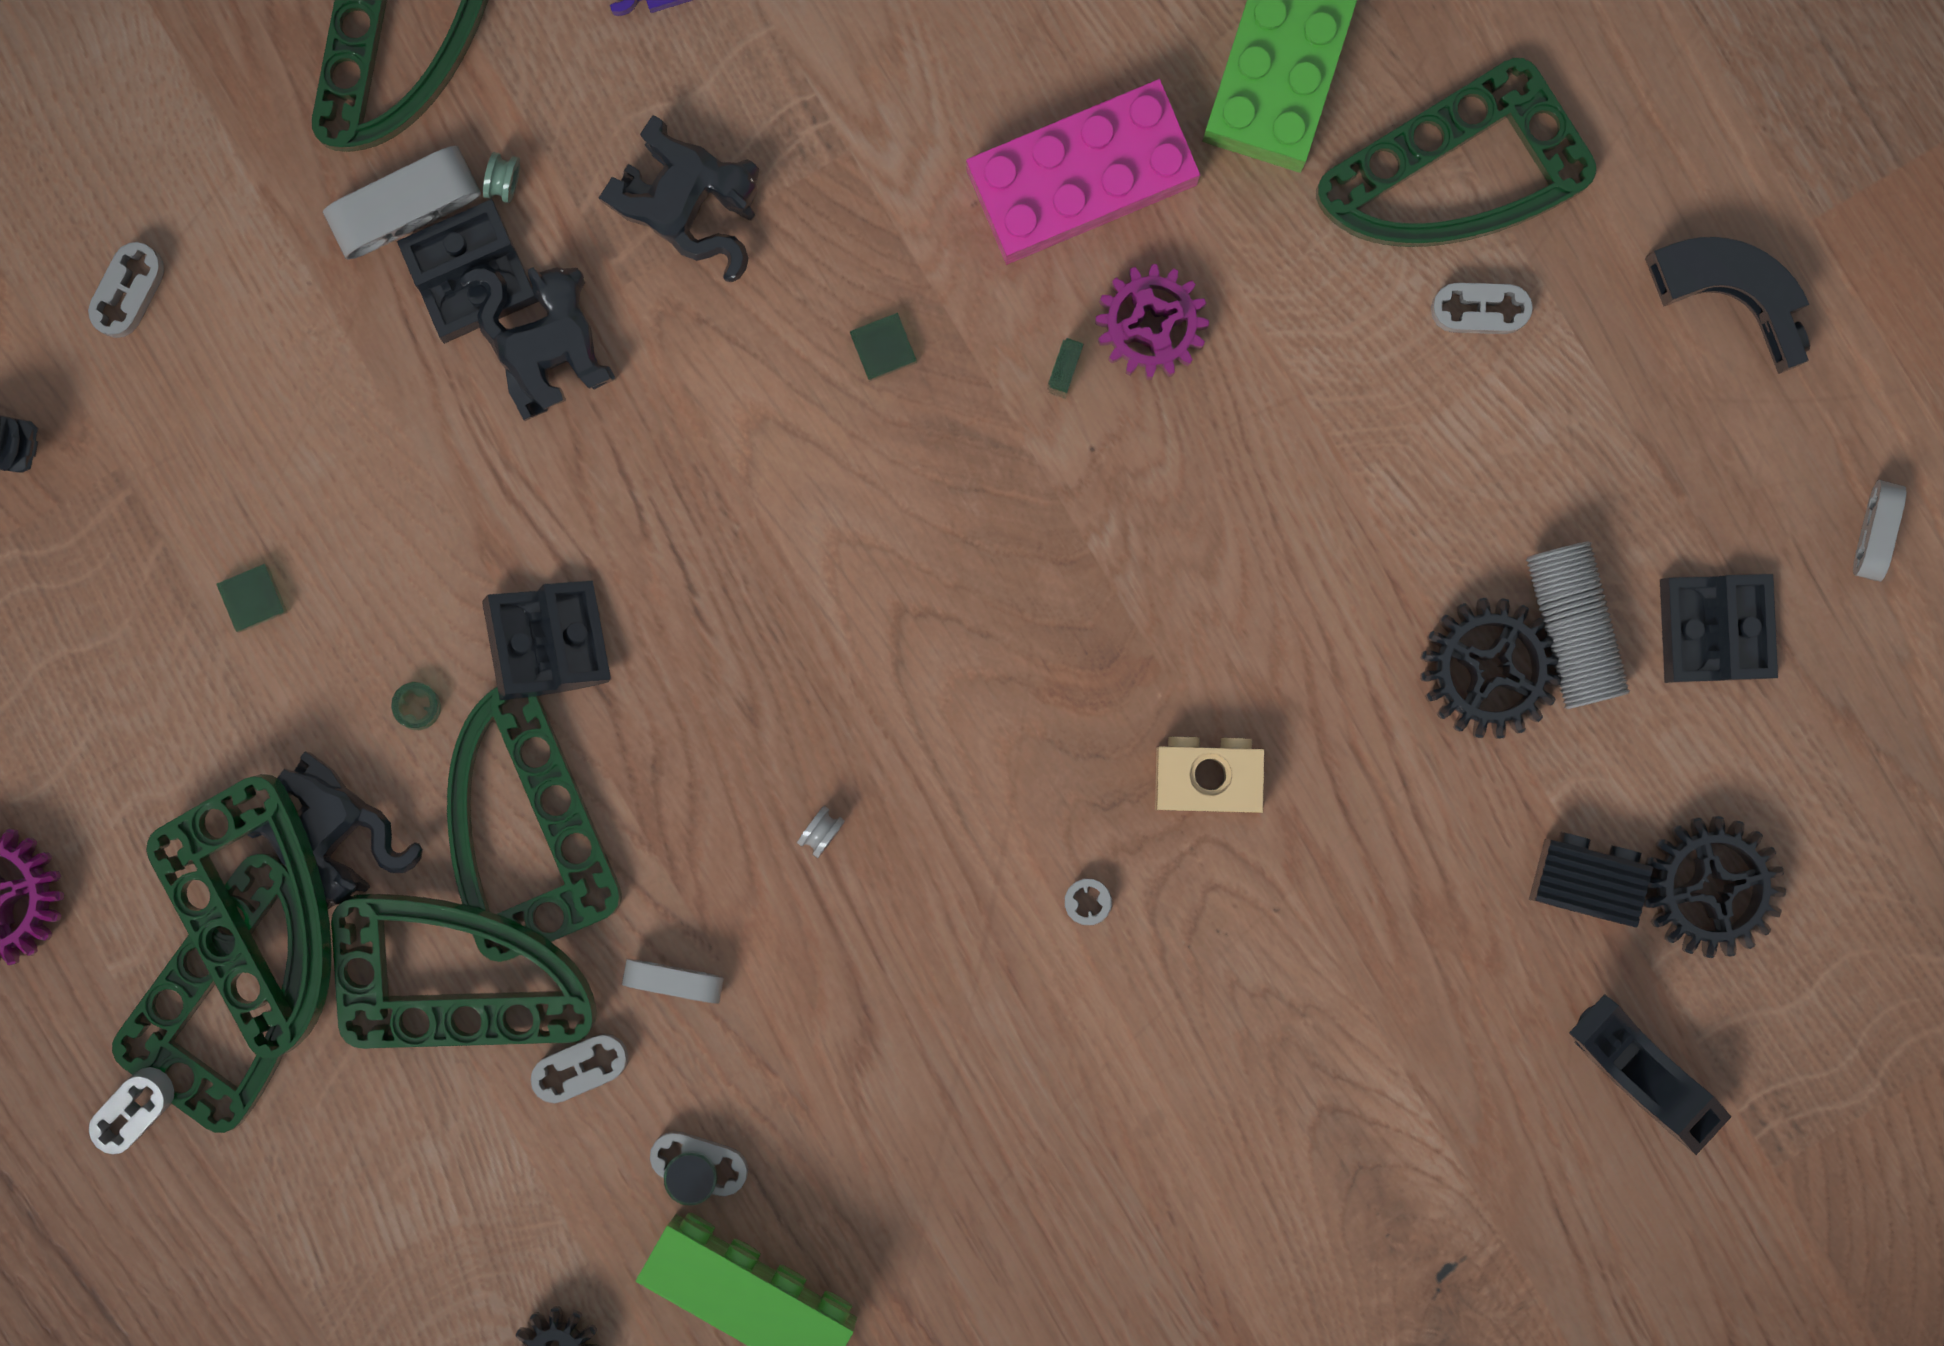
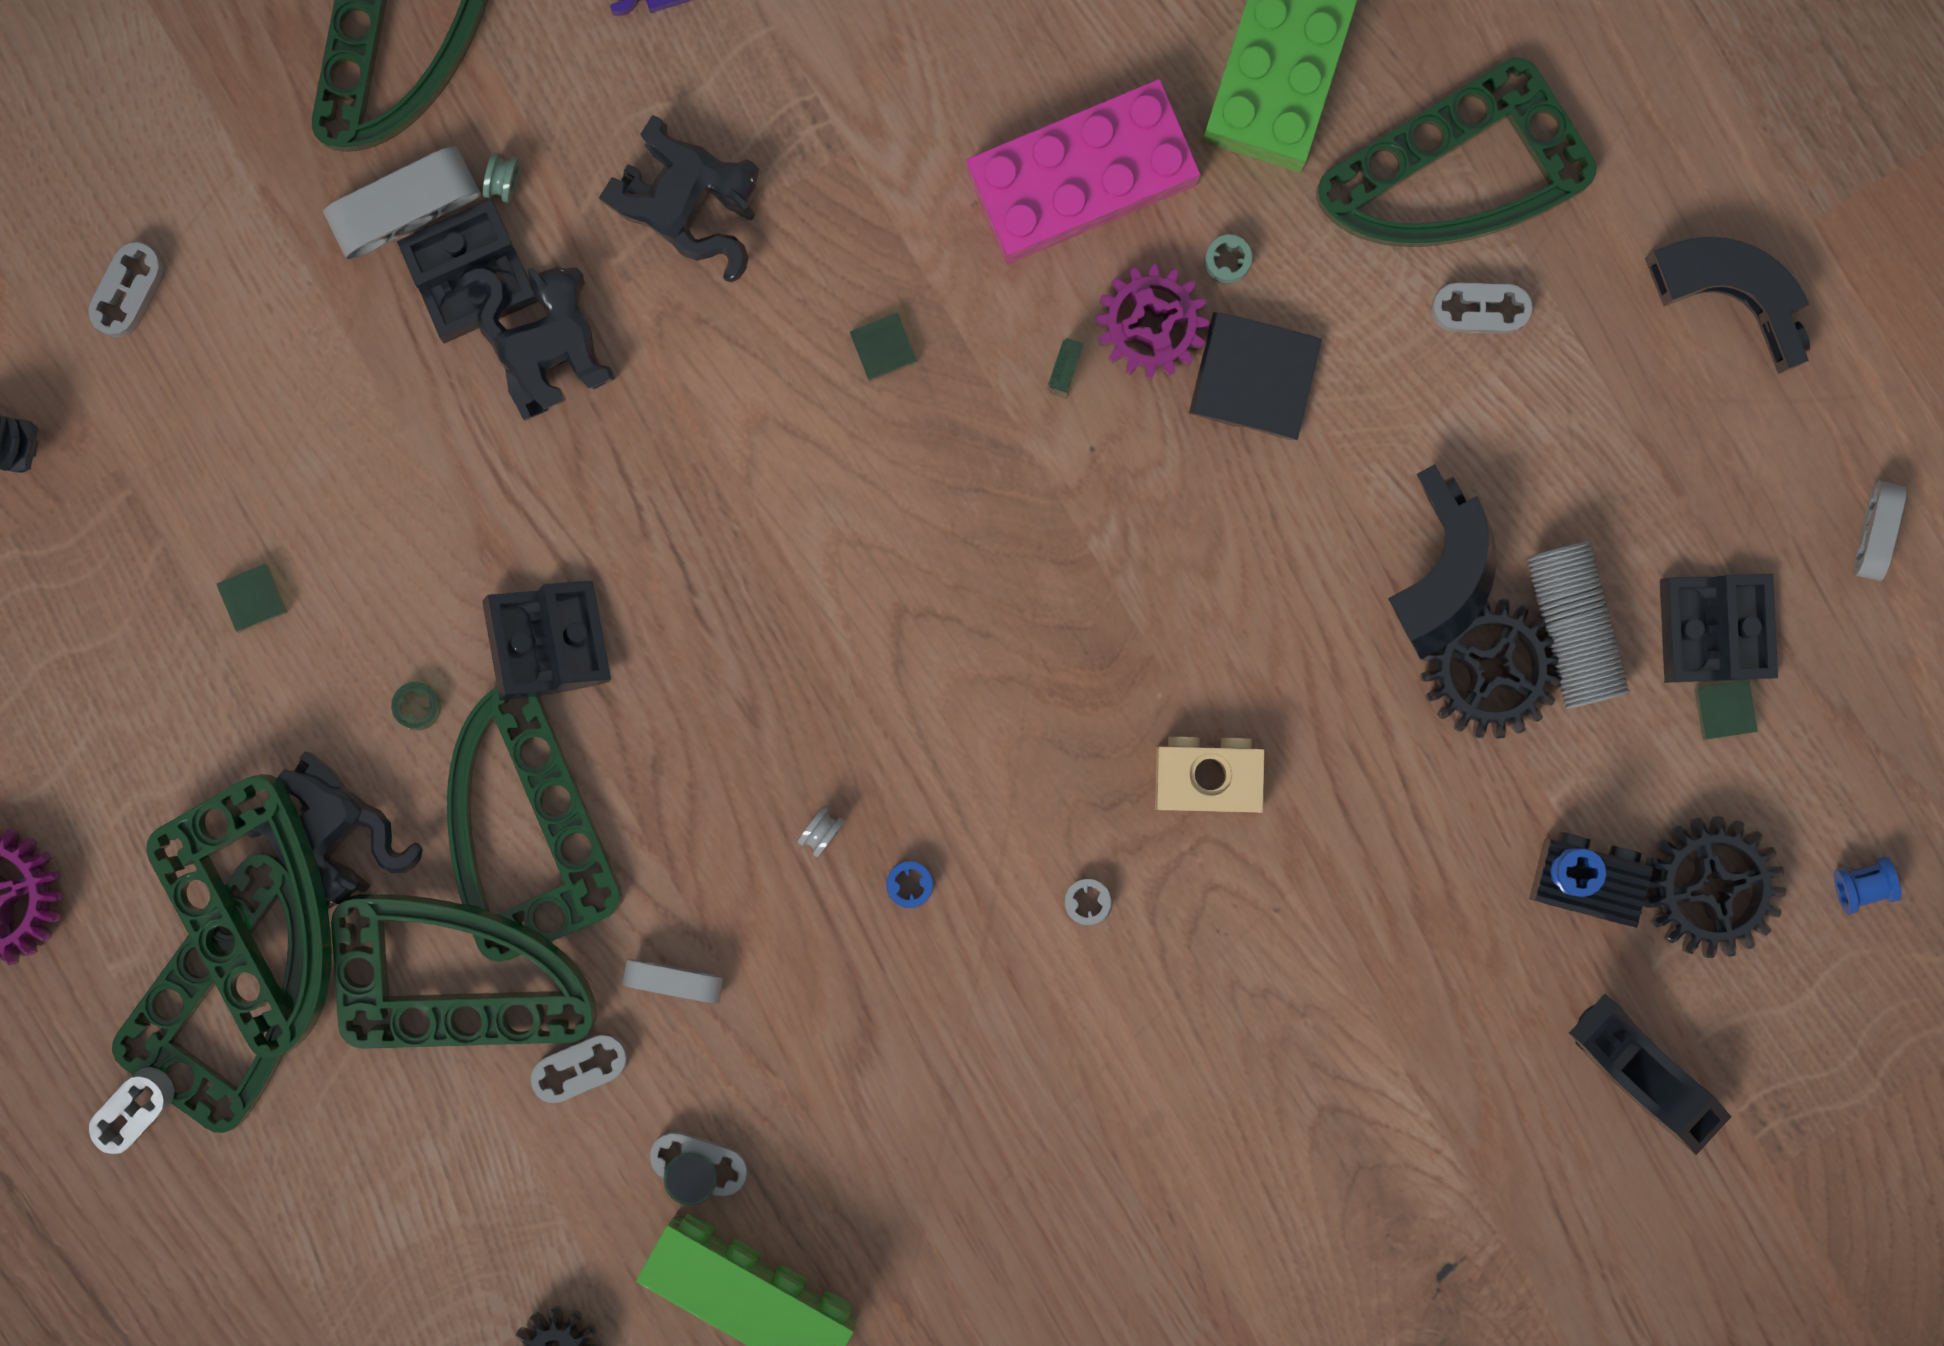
none -> blue bush [886,861,933,908]
none -> black slope [1189,312,1322,440]
none -> sand green bush [1204,234,1252,284]
none -> black arch [1388,464,1497,660]
none -> blue bush [1550,848,1606,897]
none -> clear green tile [1694,680,1758,740]
none -> blue bush [1834,857,1902,915]

